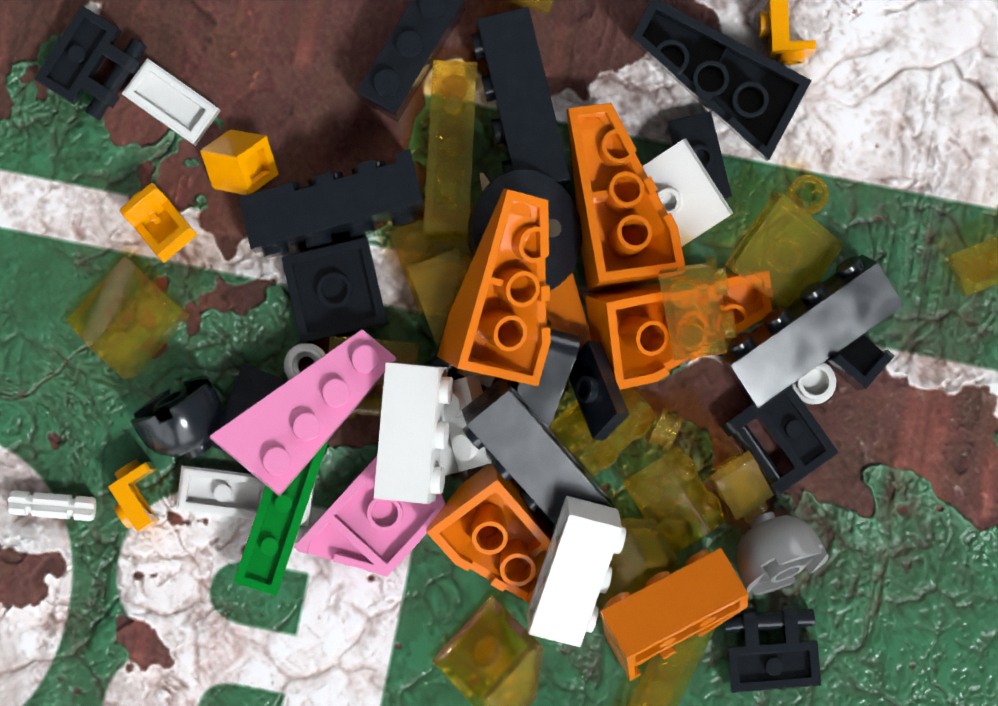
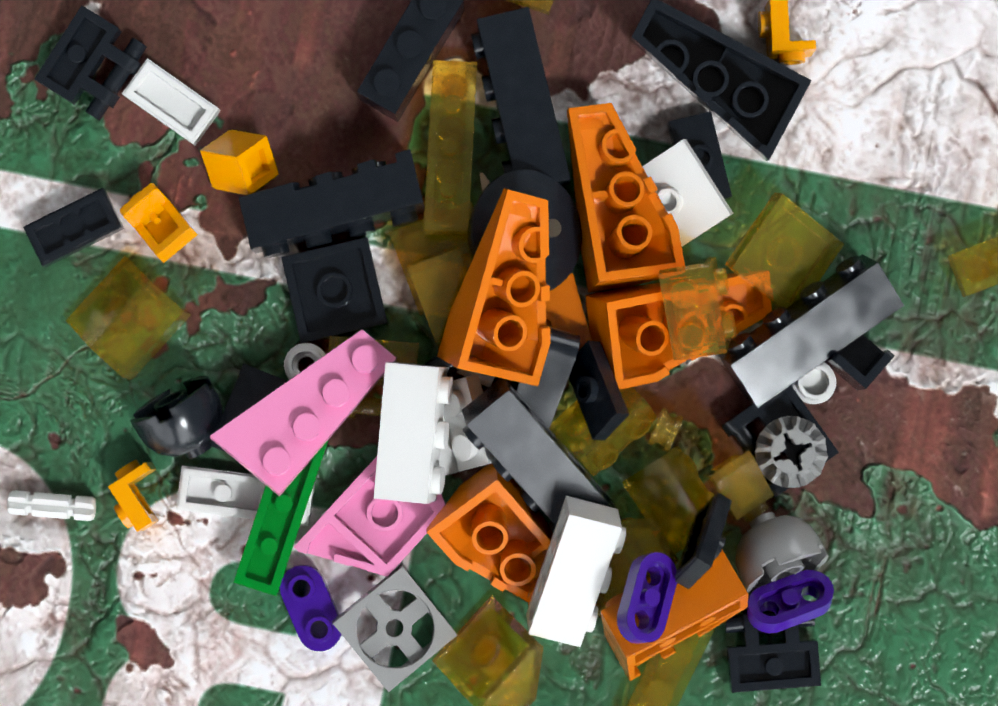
clear yellow bush [786,175,829,216] -> none
none -> black plate [23,188,125,268]
none -> dark purple plate [280,565,342,651]
none -> light grey piece [331,565,458,692]
none -> dark purple plate [617,552,677,644]
none -> black plate [675,493,732,589]
none -> dark purple plate [747,570,834,633]
none -> light grey gear [755,416,828,488]

